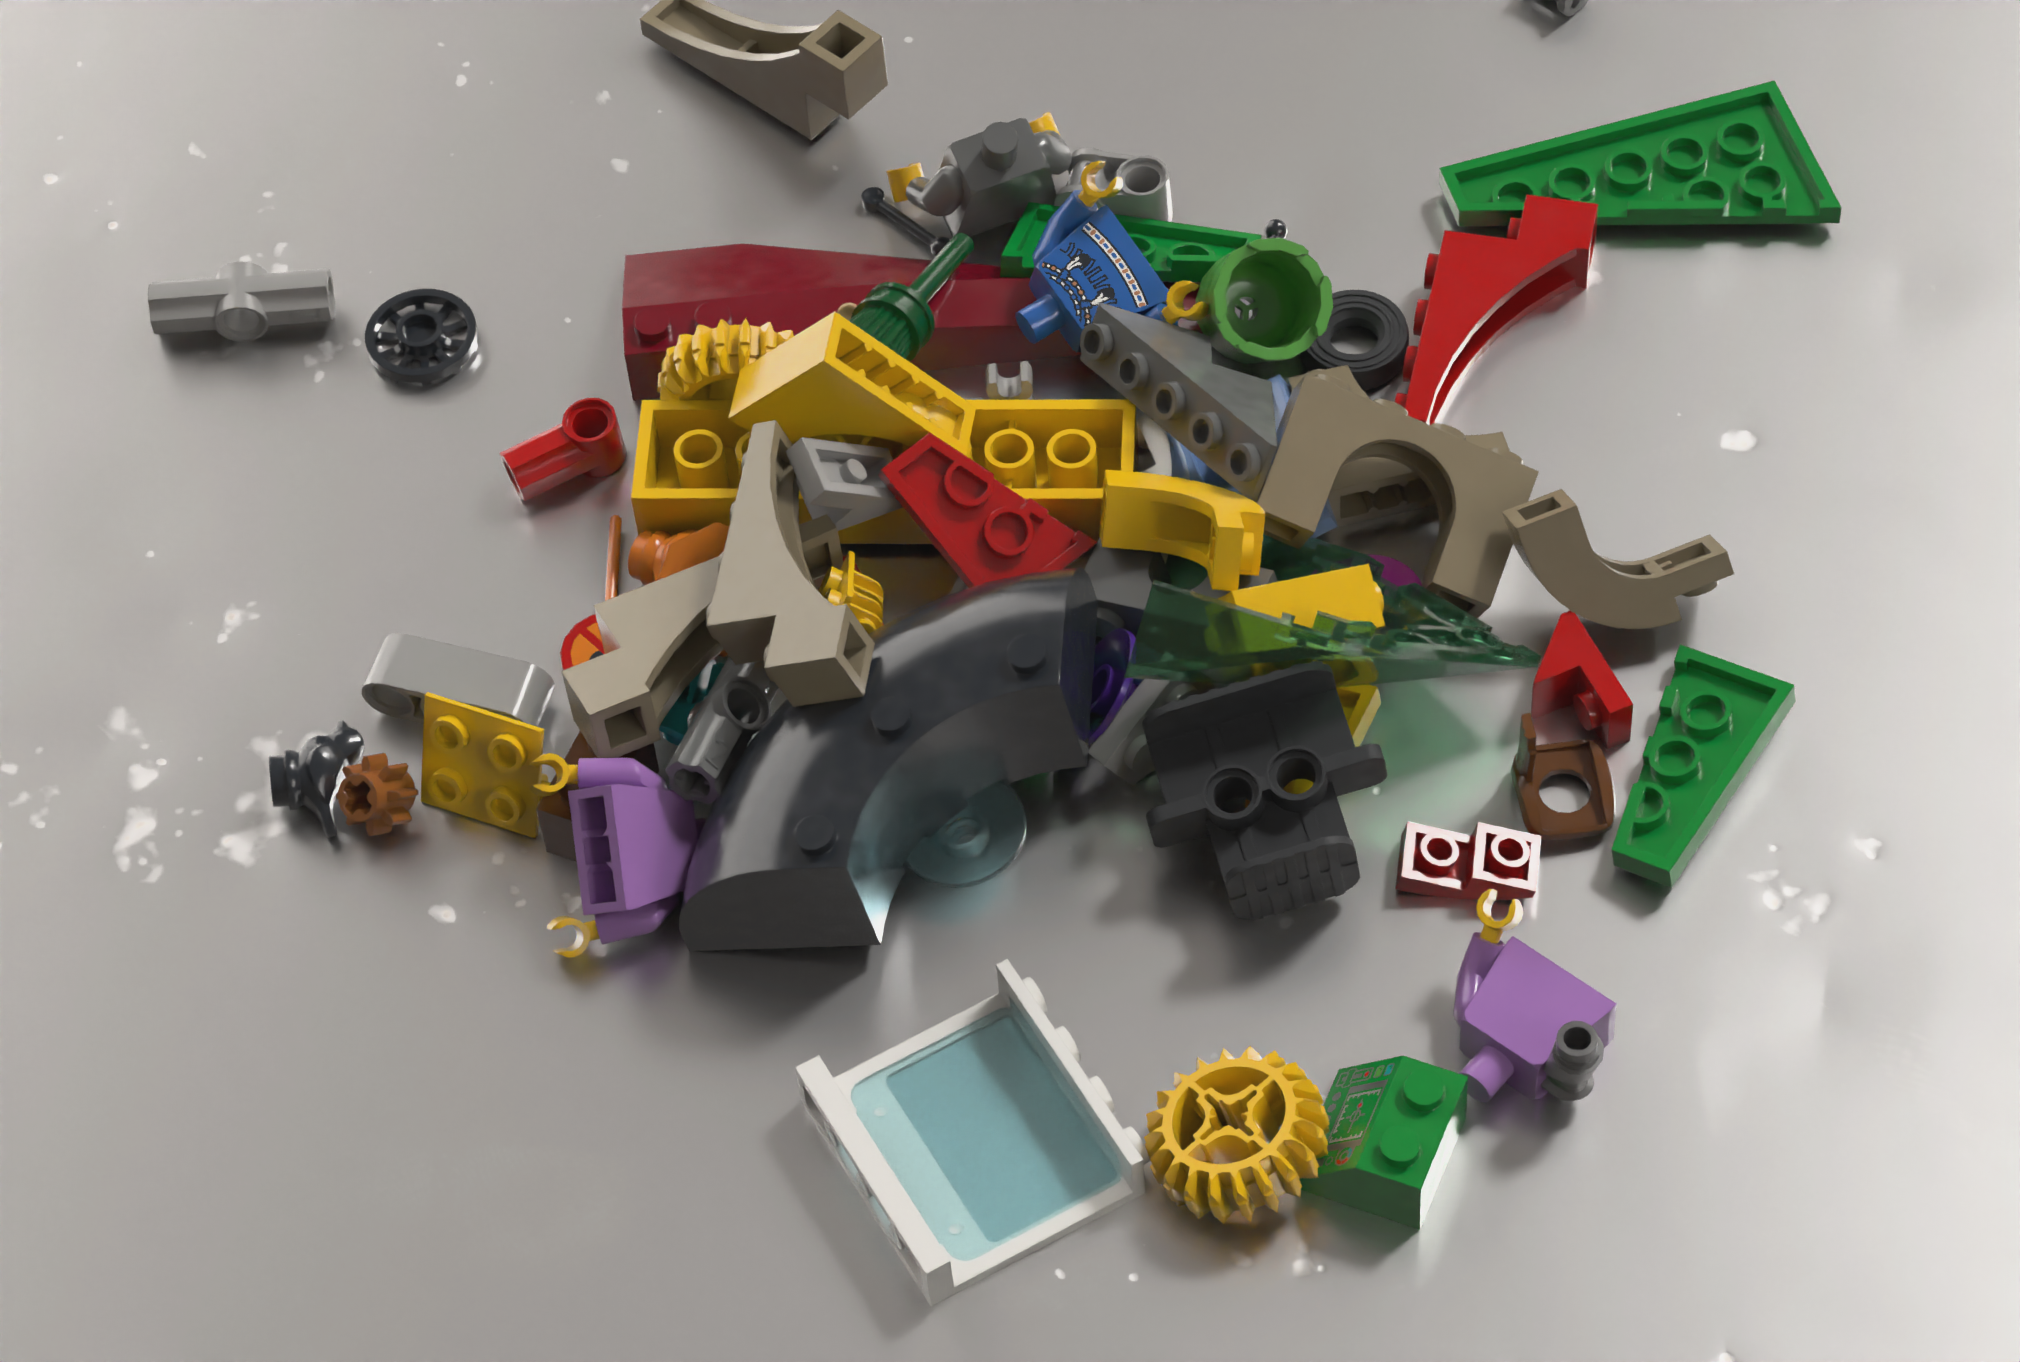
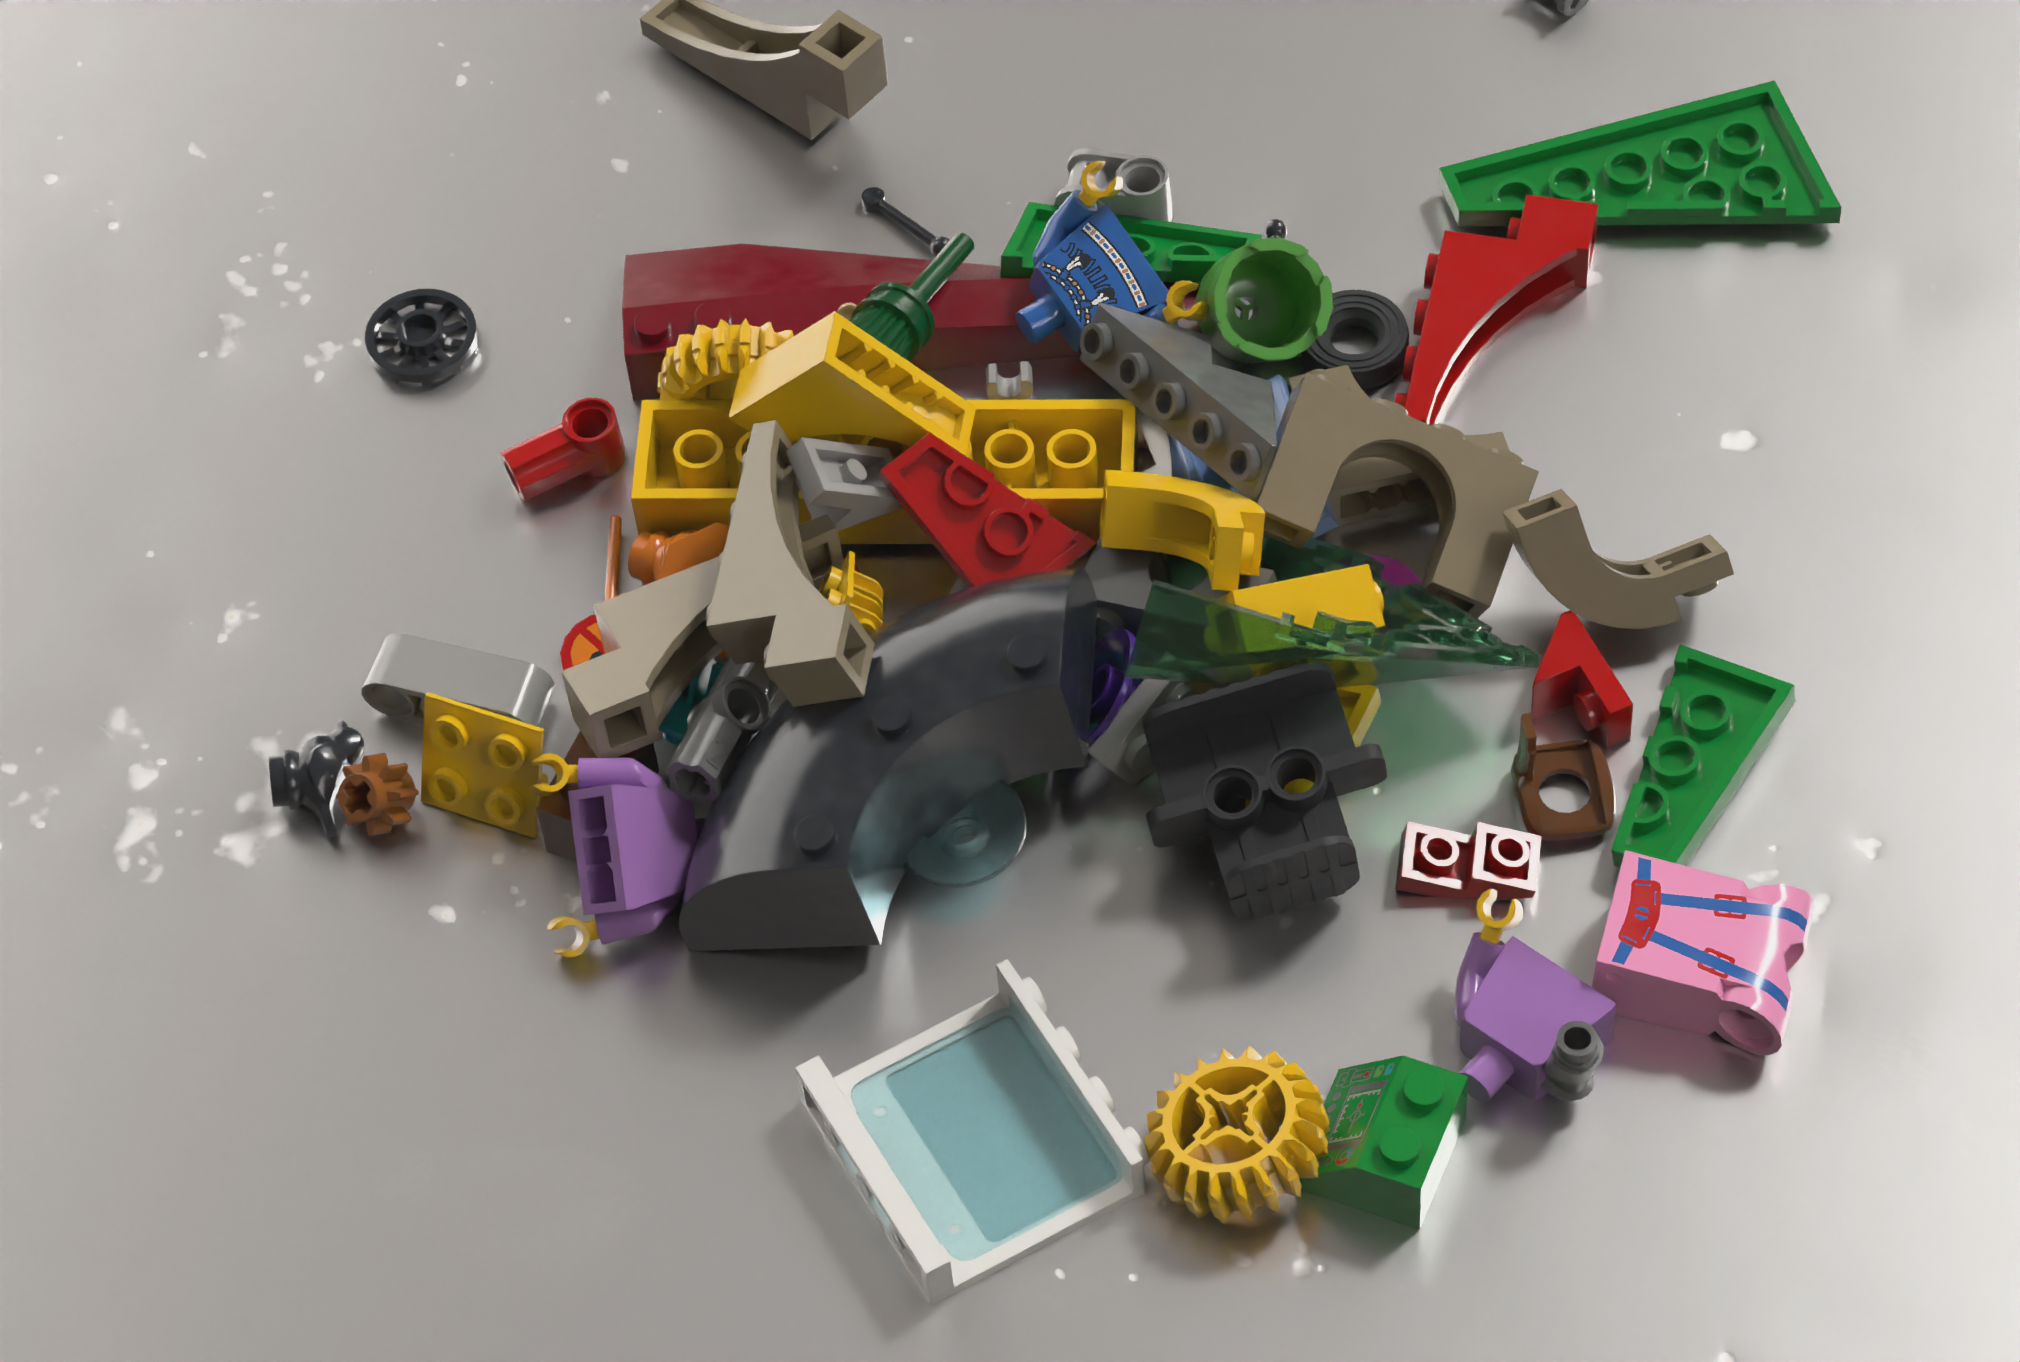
light grey piece [148,261,335,341] -> none
dark grey torso [886,112,1072,237] -> none
none -> bright pink piece [1592,850,1815,1055]

